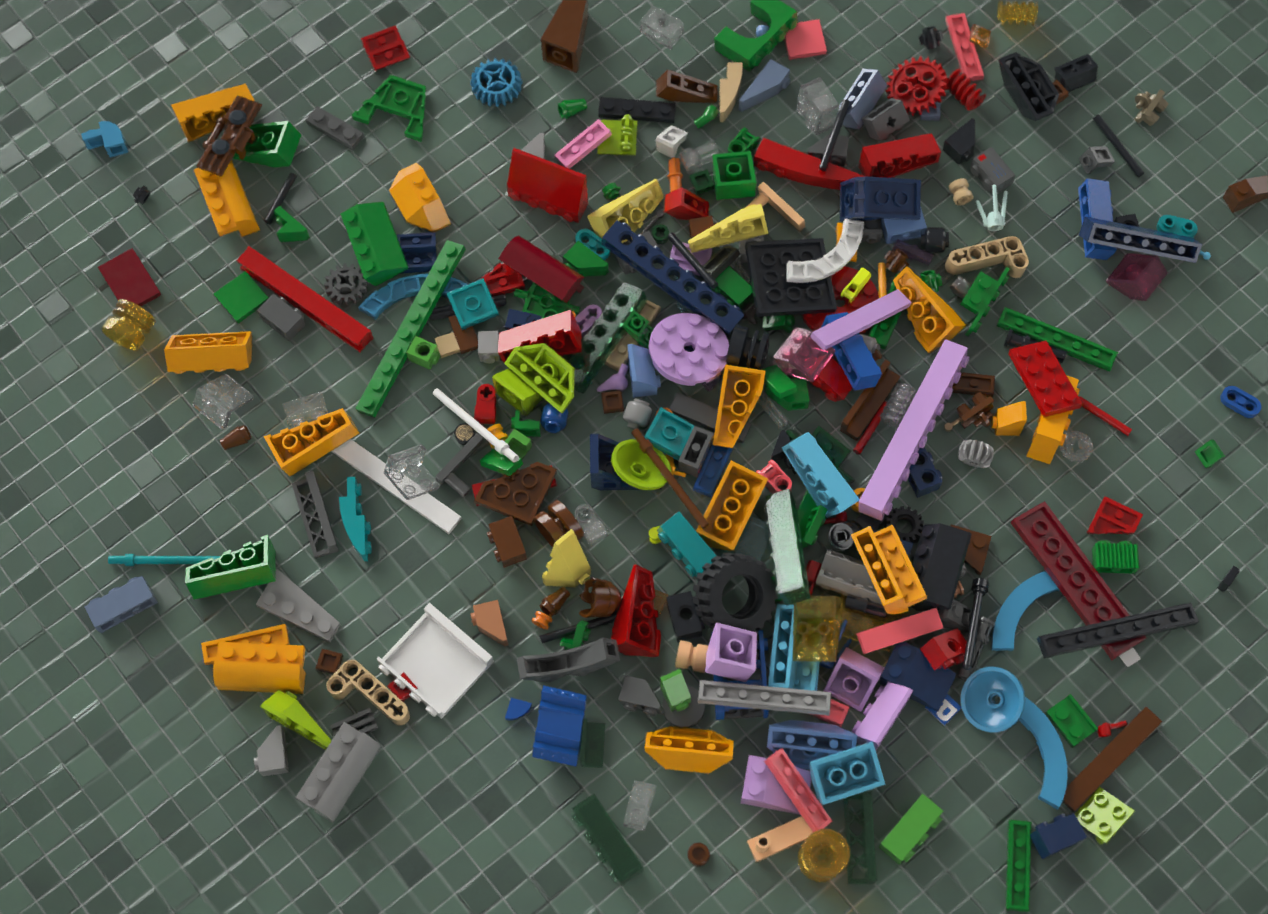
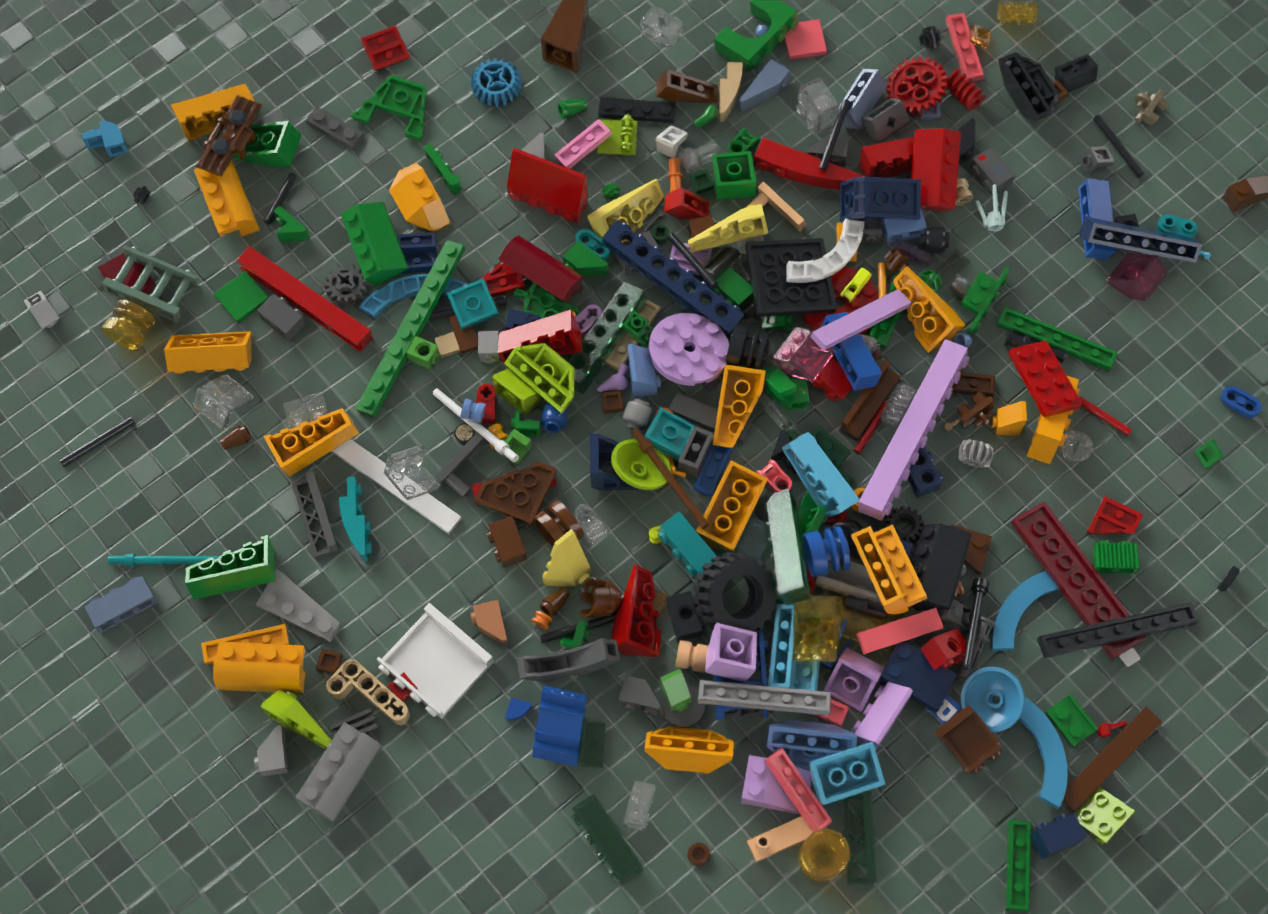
green tile [479,449,523,476] -> none
bright green brick [879,794,943,865] -> none
tan beam [945,236,1029,278] -> none
none -> light grey slope [24,290,59,329]
none -> black bar [59,417,135,467]
none -> sand green fence [102,245,199,323]
none -> green plate [424,143,461,194]
none -> medium blue wheel [460,398,486,423]
none -> blue wheel [803,526,850,577]
none -> red slope [911,128,961,213]
none -> reddish brown panel [934,705,1004,775]
none -> medium blue hinge [954,333,972,348]

